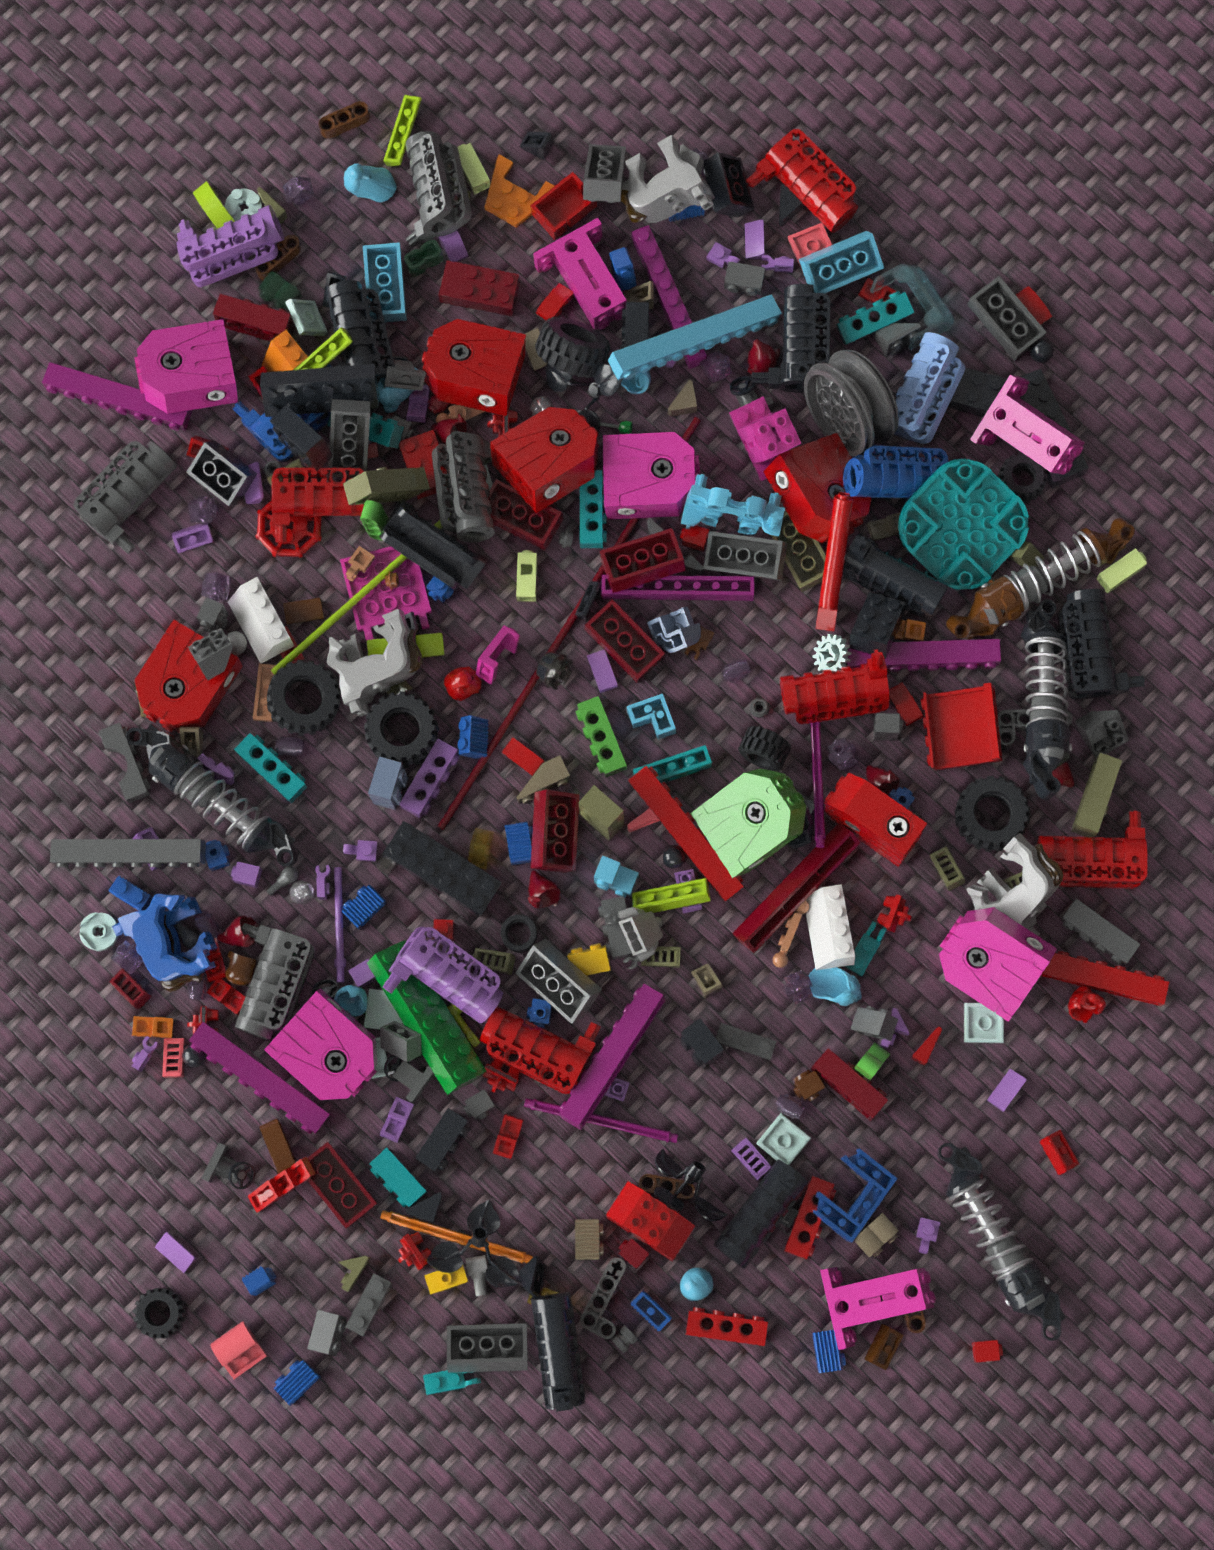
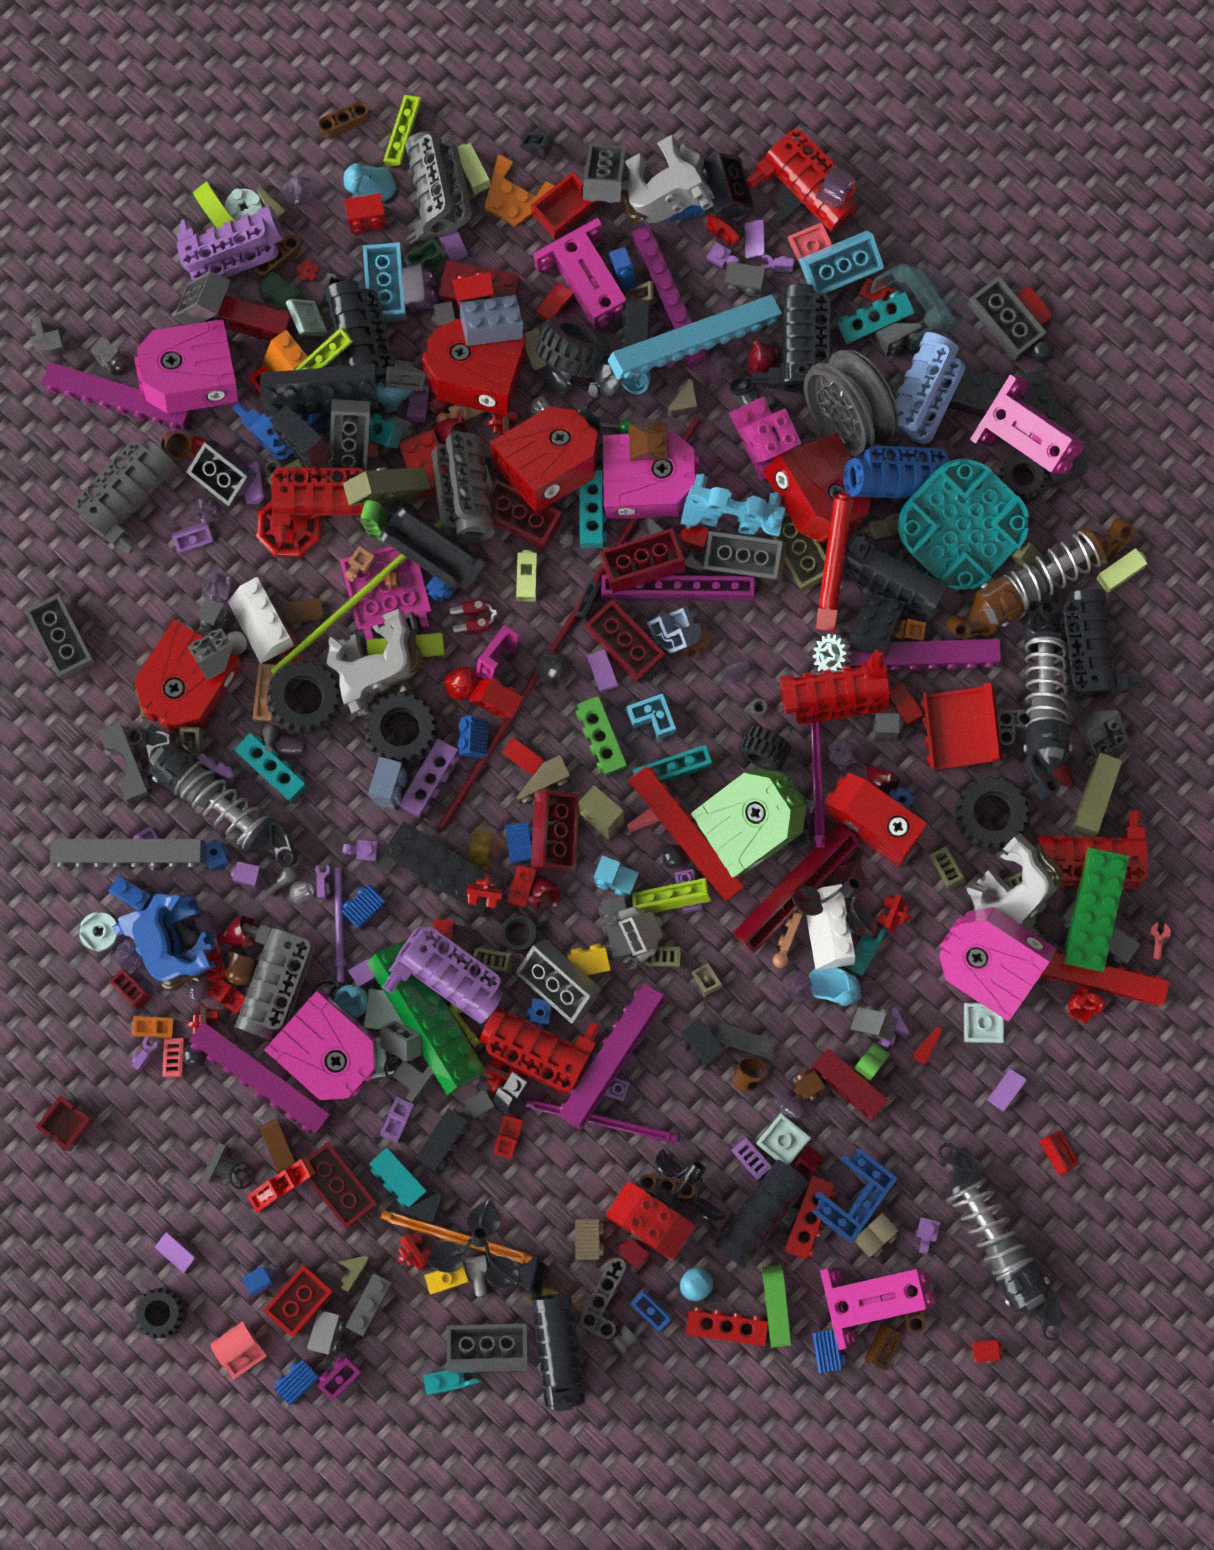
none -> dark grey brick [24,593,96,681]
none -> flat silver brick [29,317,66,356]
none -> dark red piece [36,1096,95,1152]
none -> flat silver brick [91,337,125,375]
none -> reddish brown helmet [160,431,192,461]
none -> dark grey brick [174,271,230,324]
none -> dark grey piece [262,725,279,753]
none -> red brick [263,1265,335,1337]
none -> red plant [296,259,319,282]
none -> magenta brick [318,1355,361,1401]
none -> red brick [344,193,388,235]
none -> clear purple slope [401,264,441,311]
none -> dark grey brick [432,302,455,328]
none -> dark red piece [450,598,497,634]
none -> red brick [453,272,496,309]
none -> sand blue brick [460,295,523,346]
none -> red hips [466,875,502,908]
none -> red brick [469,678,523,718]
none -> black brick [494,1072,530,1118]
none -> red bracket [507,865,536,908]
none -> reddish brown slope [629,422,668,461]
none -> red slope [705,214,740,248]
none -> reddish brown helmet [732,1057,768,1093]
none -> bright green beam [761,1264,791,1348]
none -> black plant [792,861,876,937]
none -> dark red brick [792,1146,824,1180]
none -> clear purple brick [815,165,856,209]
none -> green brick [1062,847,1129,972]
none -> coral bar [1149,922,1171,960]

